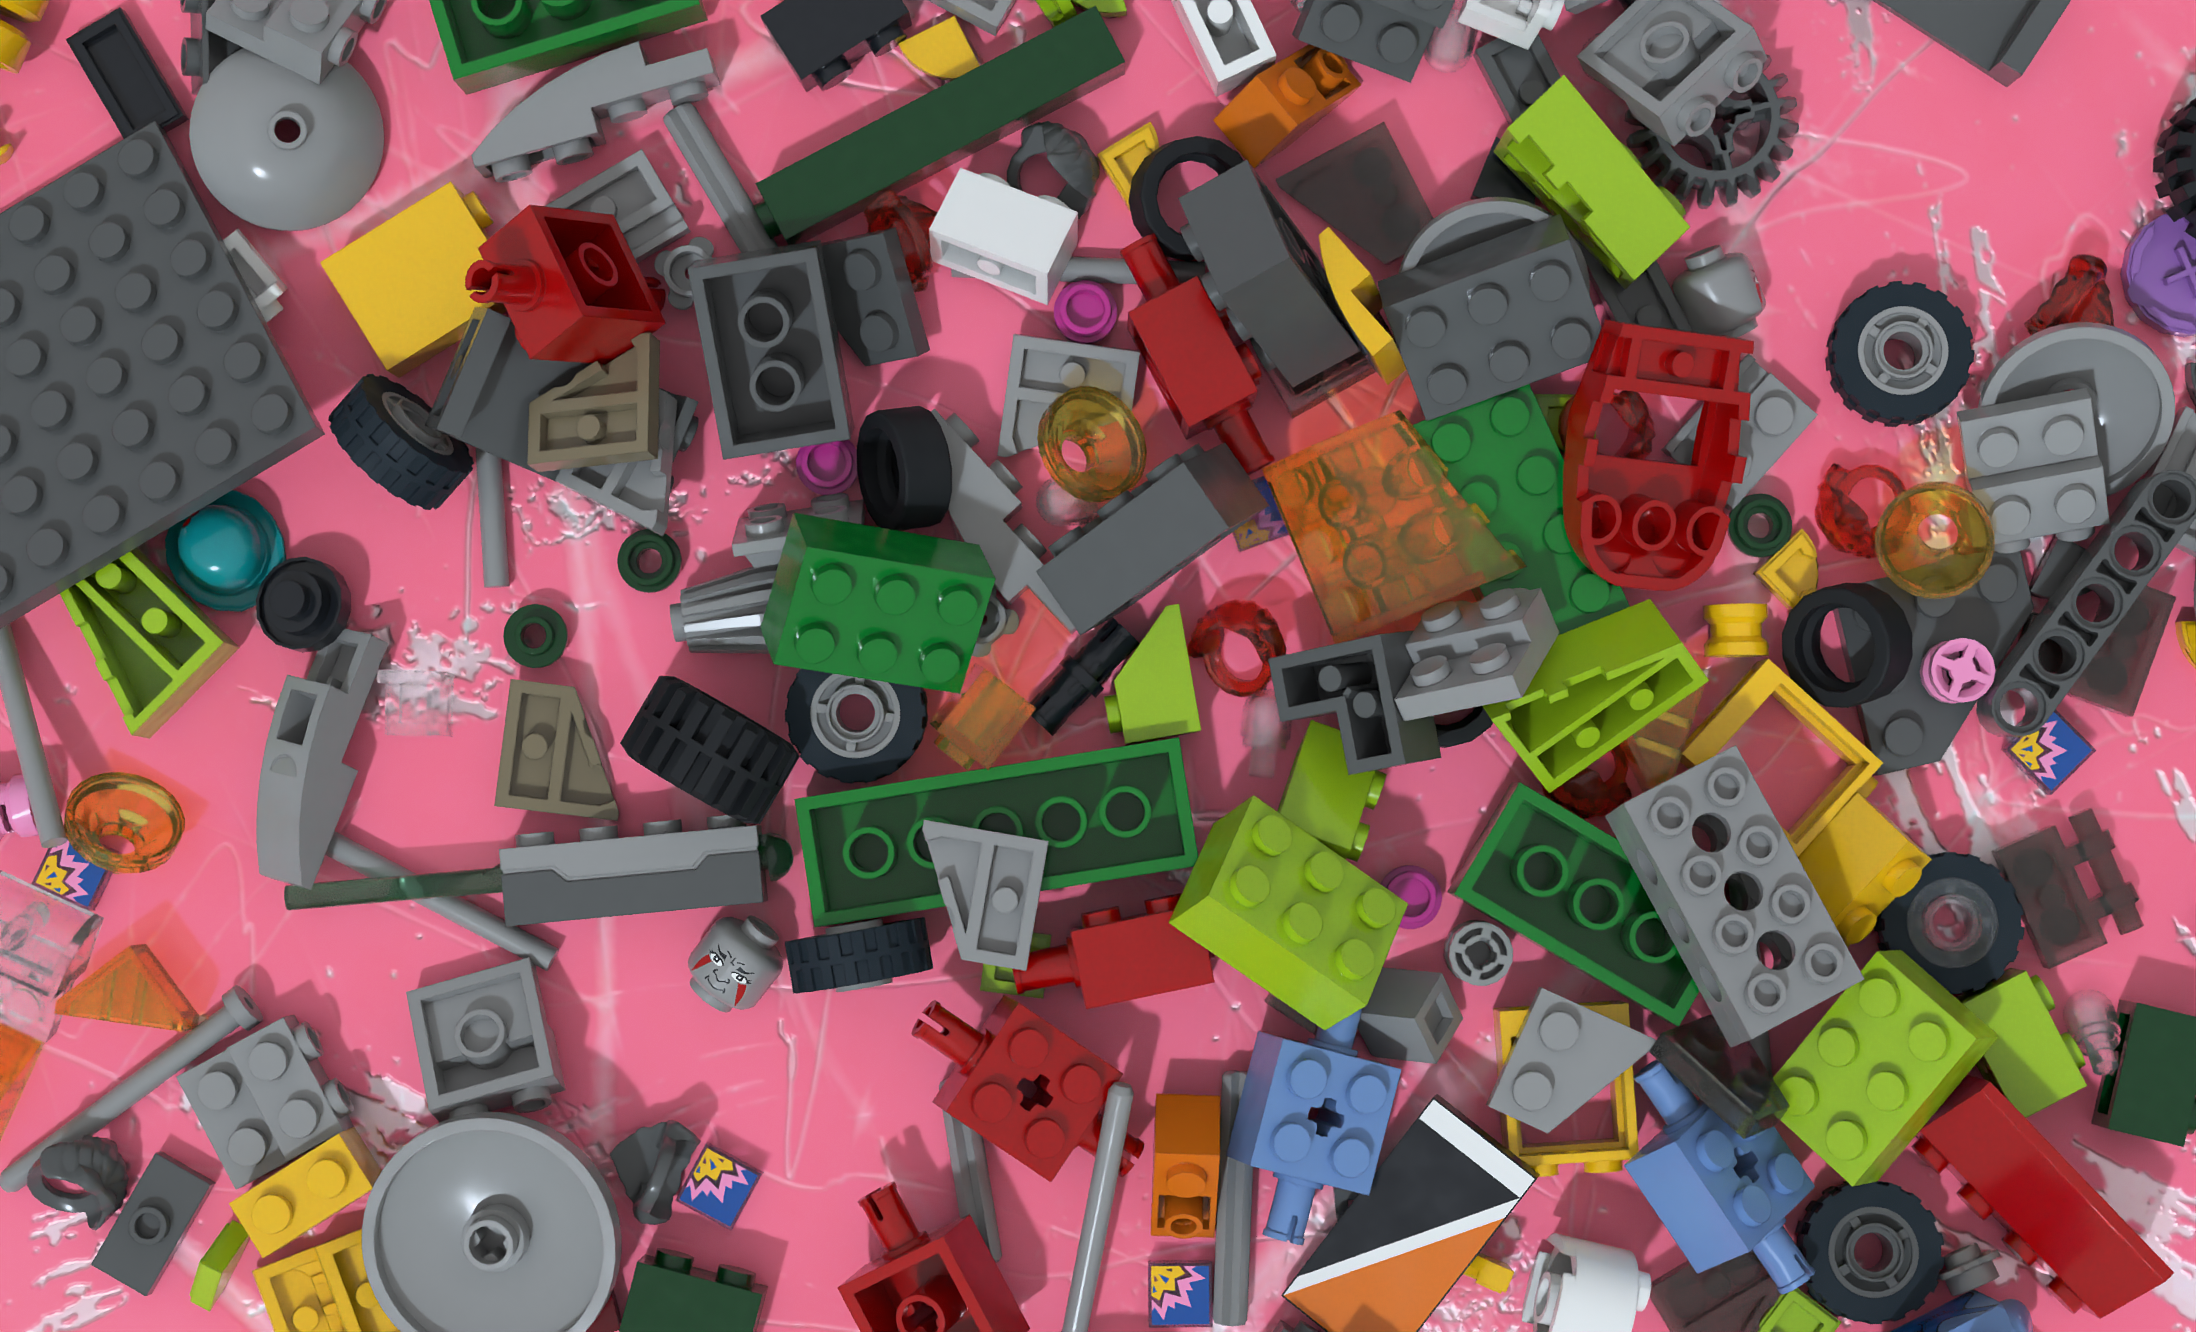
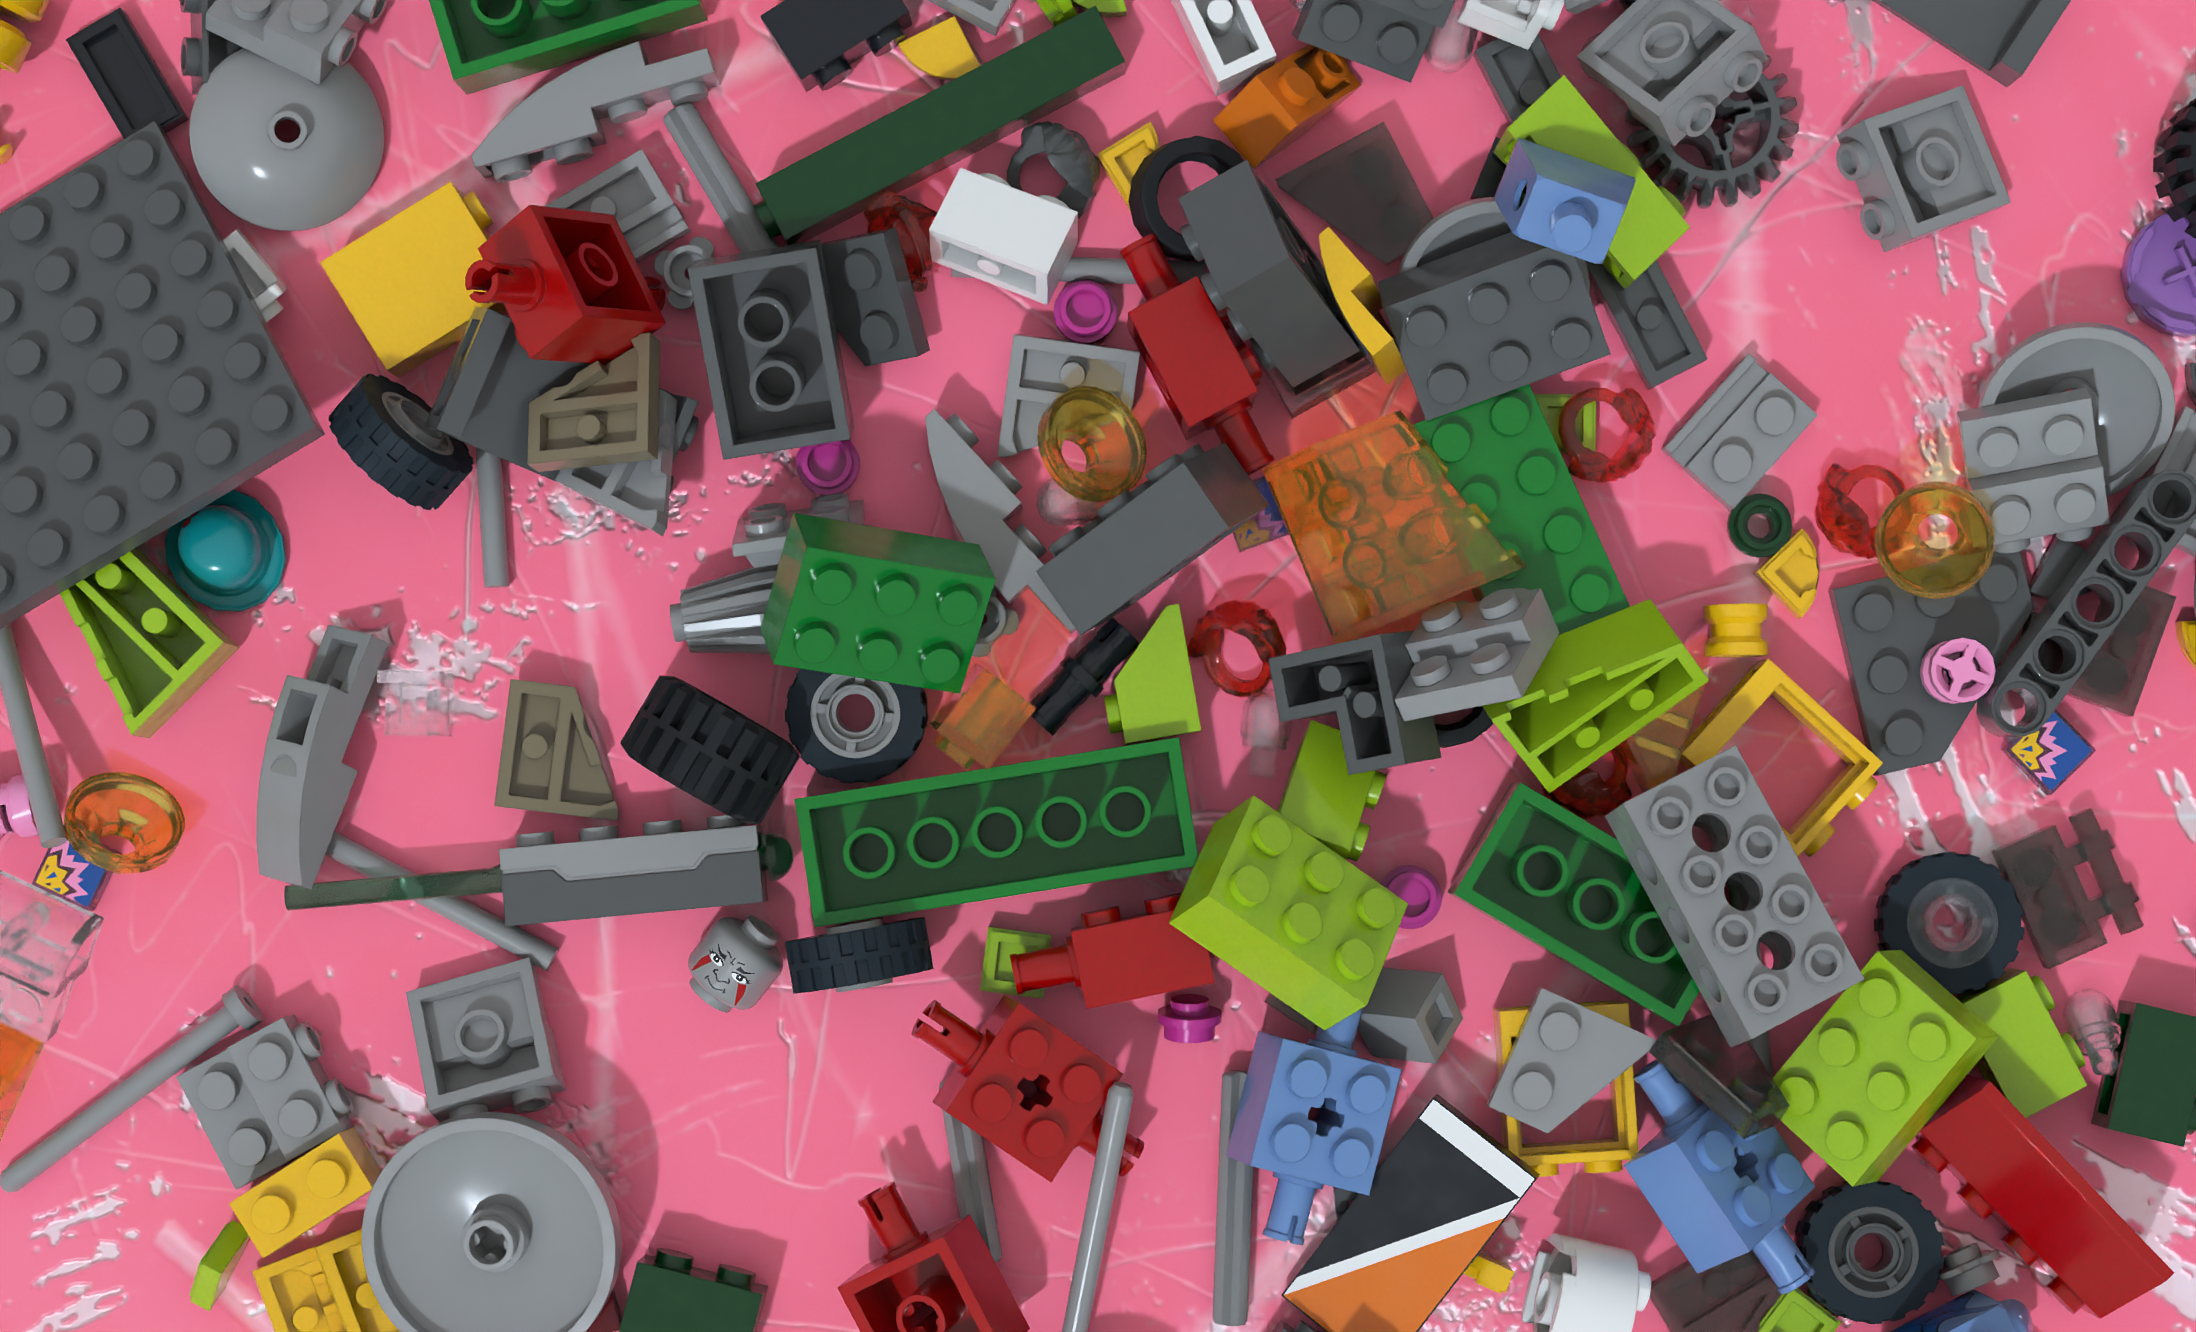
dark grey piece [27,1135,129,1231] -> none
clear yellow slope [54,944,199,1032] -> none
dark grey plate [91,1151,216,1296] -> none
black plate [256,557,351,653] -> none
dark green plate [503,604,568,668] -> none
dark grey piece [610,1120,701,1225] -> none
dark green plate [617,529,682,593] -> none
tile [675,1142,764,1231] -> none
black tyre [857,406,952,531] -> none
light grey wing [922,820,1049,971] -> none
tile [1148,1260,1213,1328] -> none
orange slope [1151,1093,1220,1239] -> none
light grey wheel [1443,920,1513,986] -> none
red slope [1563,319,1754,591] -> none
light grey head [1672,245,1766,337] -> none
black tyre [1782,583,1913,708] -> none
yellow brick [1798,792,1932,948] -> none
black wheel [1825,281,1974,427] -> none
clear red piece [2024,254,2115,335] -> none
none -> dark pink plate [1158,994,1222,1043]
none -> medium blue torso [1494,138,1636,264]
none -> light grey plate [1836,85,2011,253]

